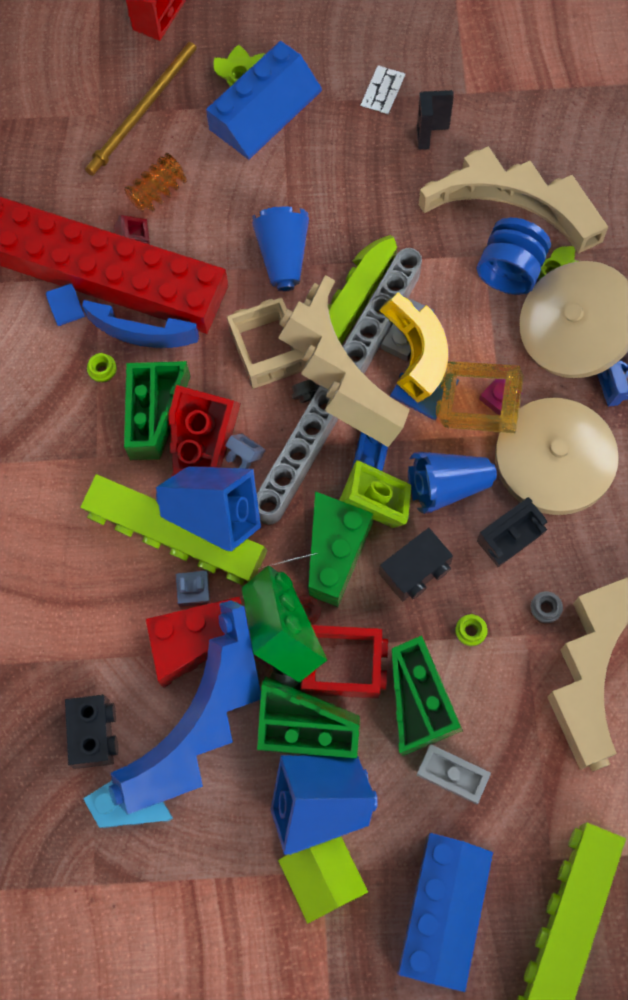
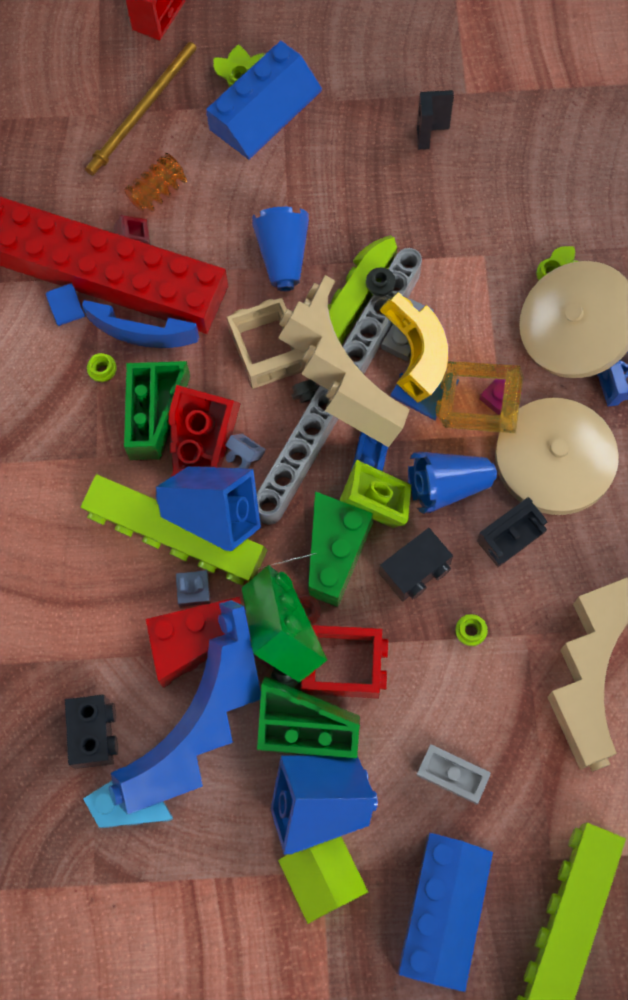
white sticker [360,66,405,114] -> none
green wedge [392,635,463,756] -> none
tan arch [419,146,608,254] -> none
blue wheel [476,217,551,295] -> none
flat silver plate [530,591,563,623] -> none
none -> pearl dark grey plate [366,267,395,297]

